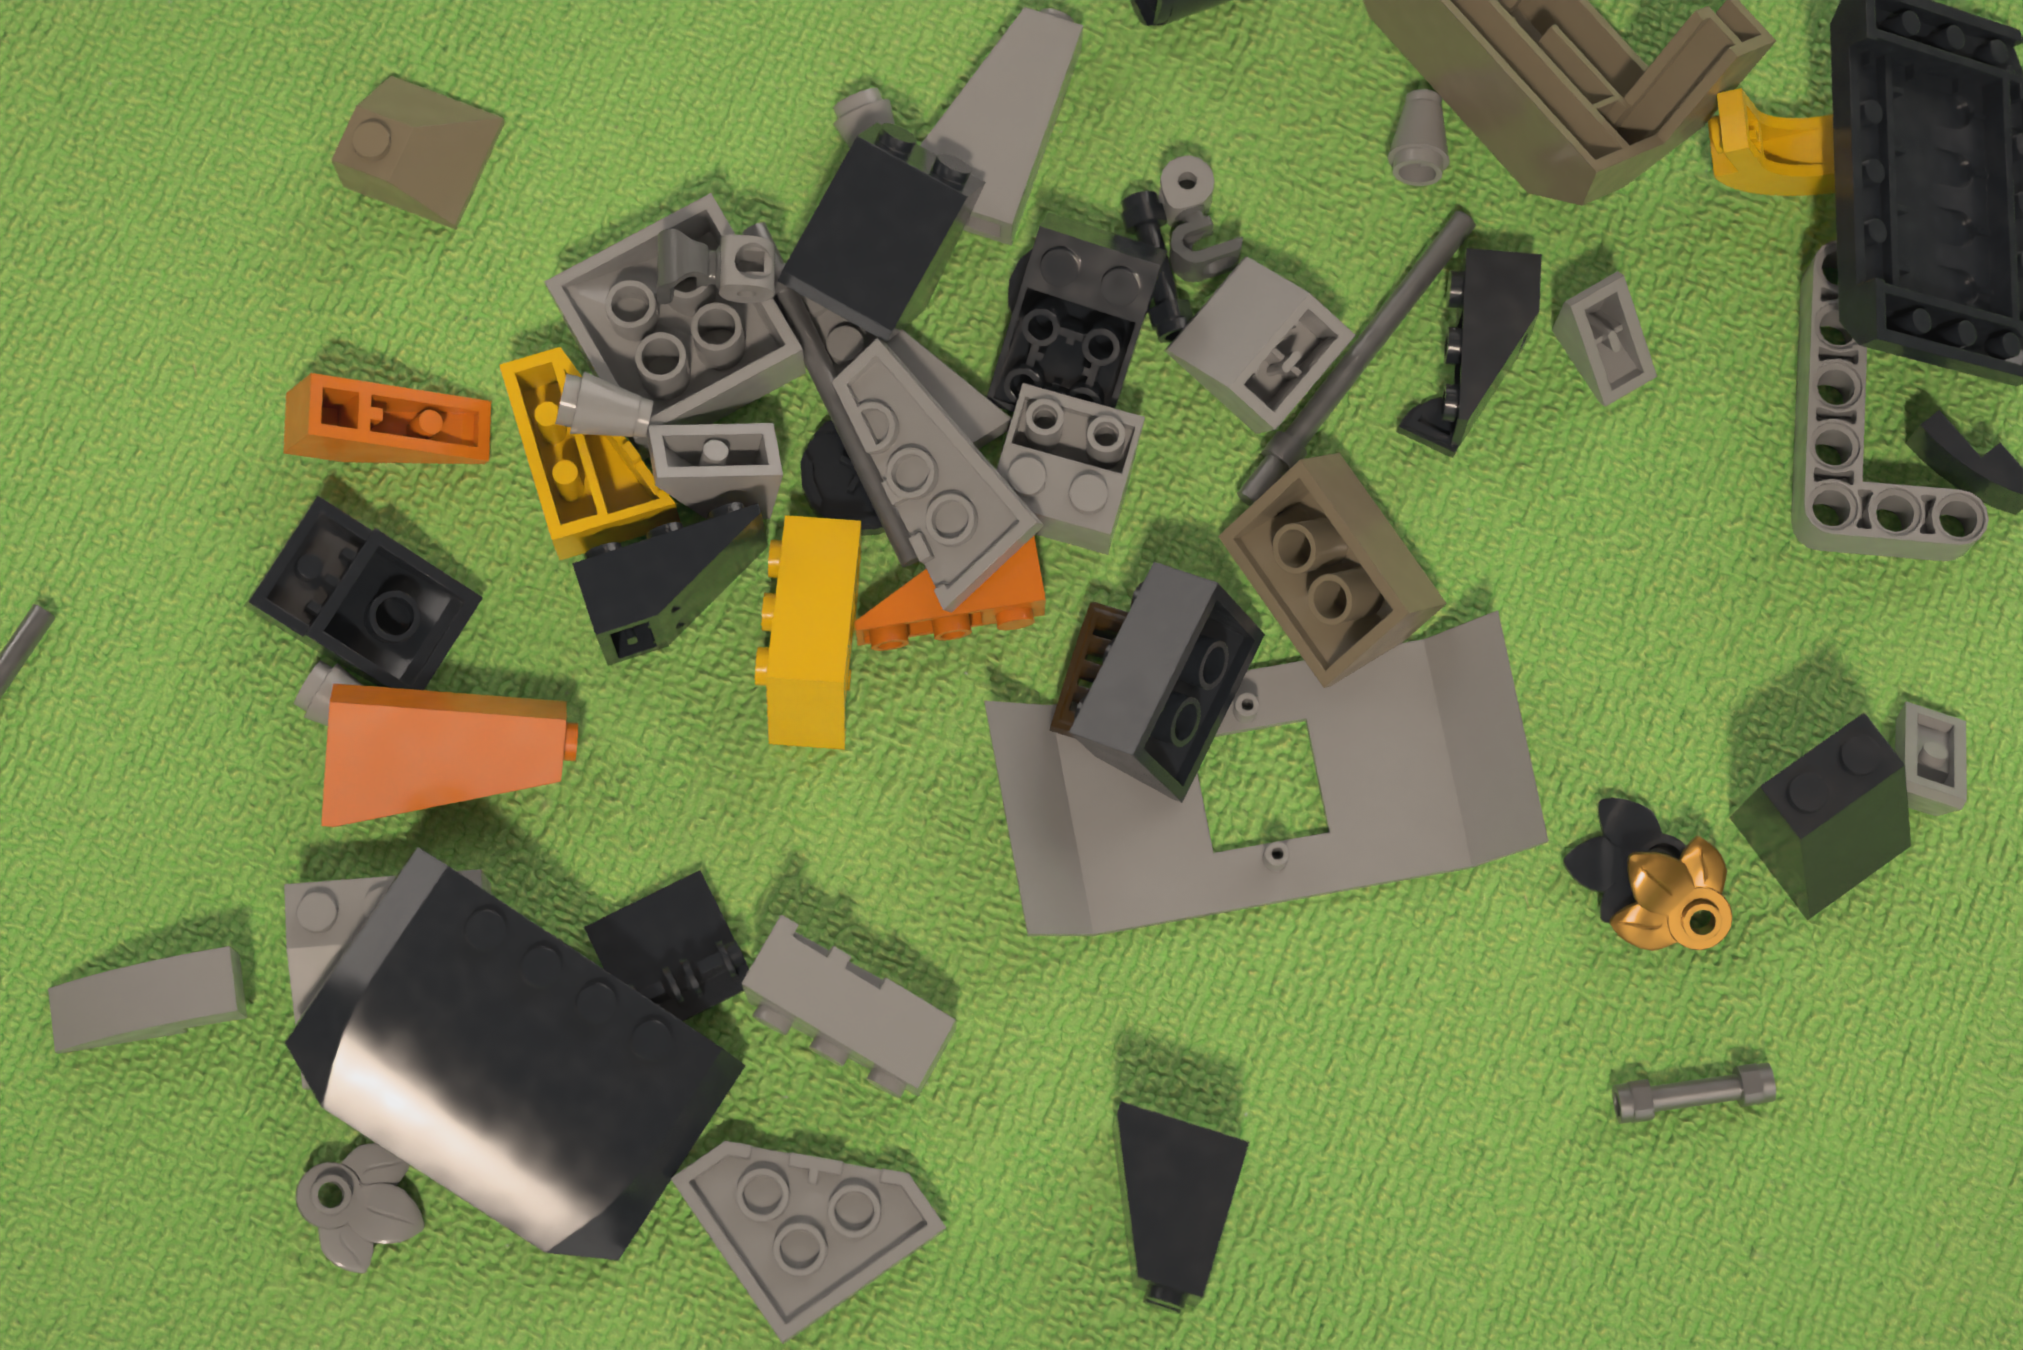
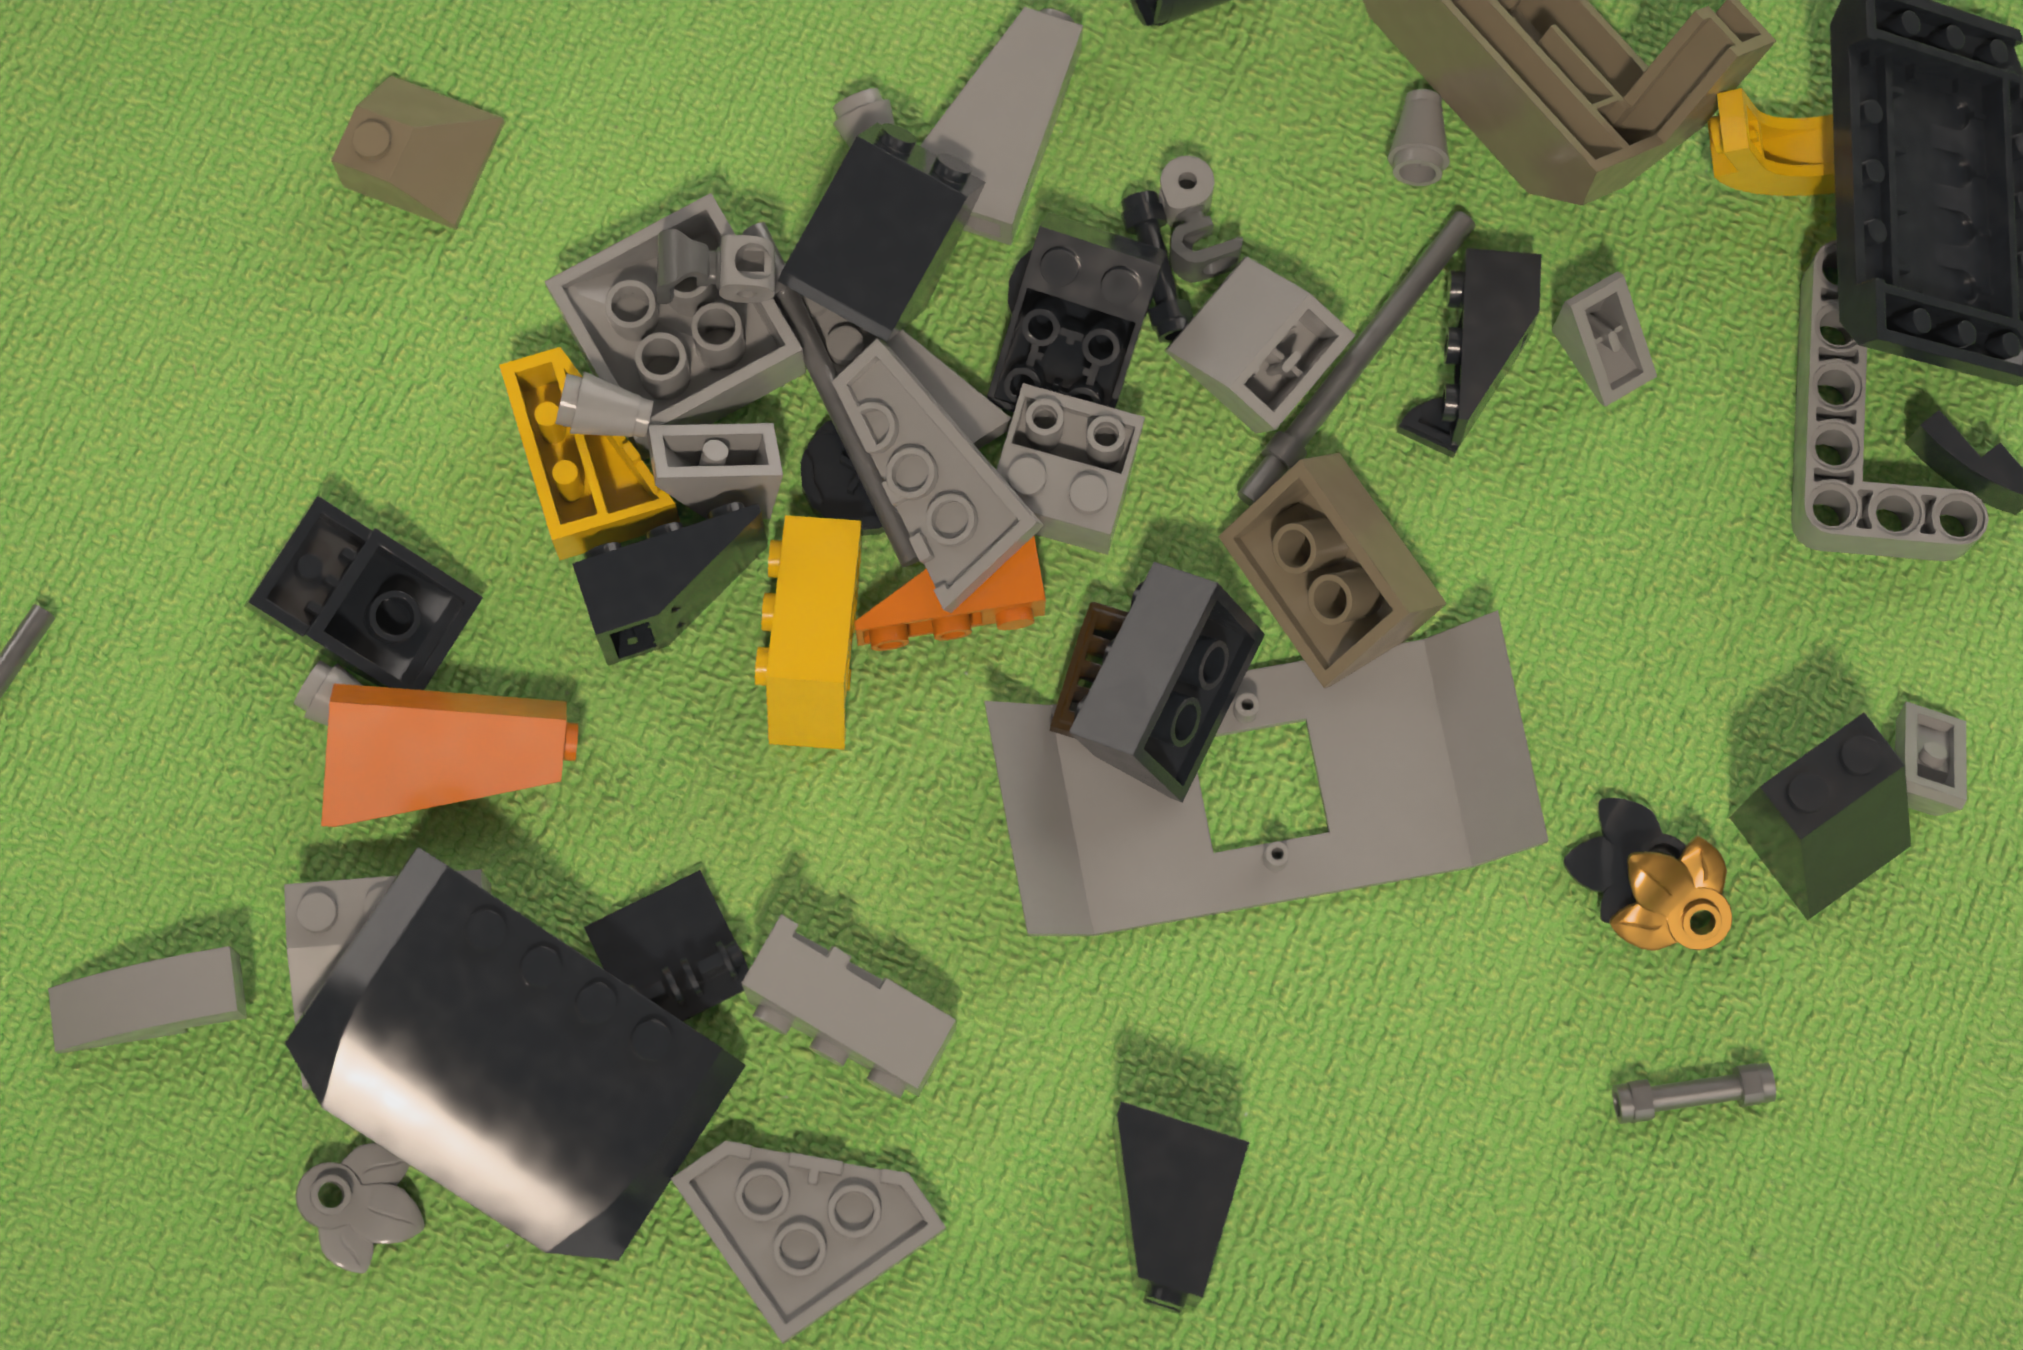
orange slope [283,373,491,464] -> none

